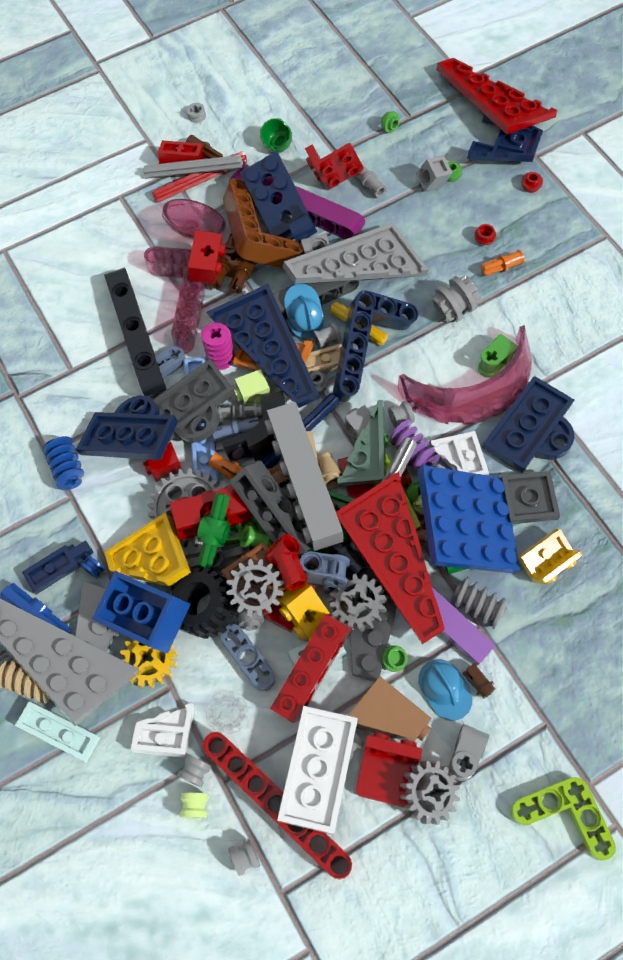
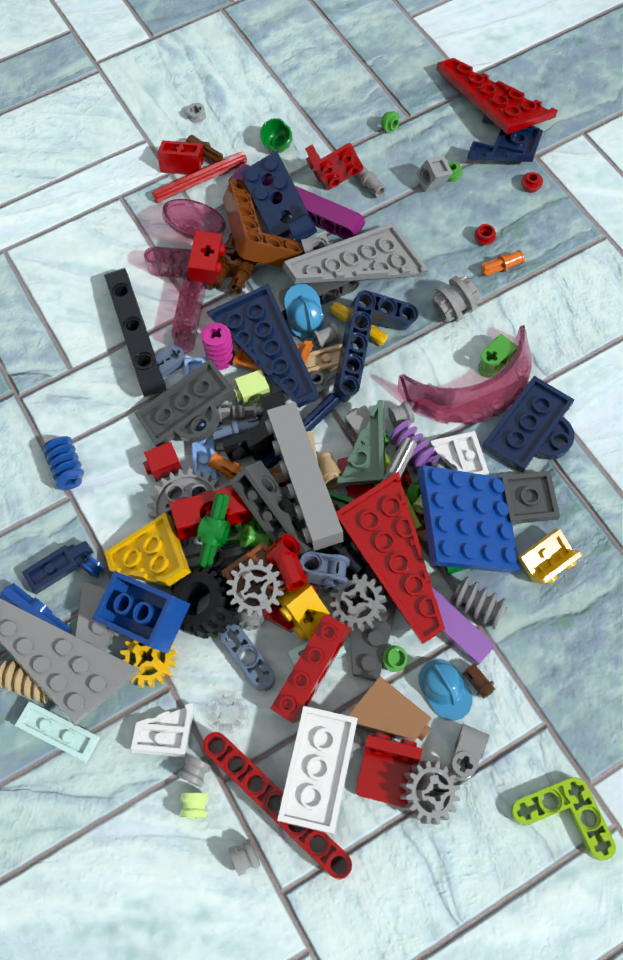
dark blue plate [76,395,178,460] -> none
light grey axle [143,155,243,178] -> none

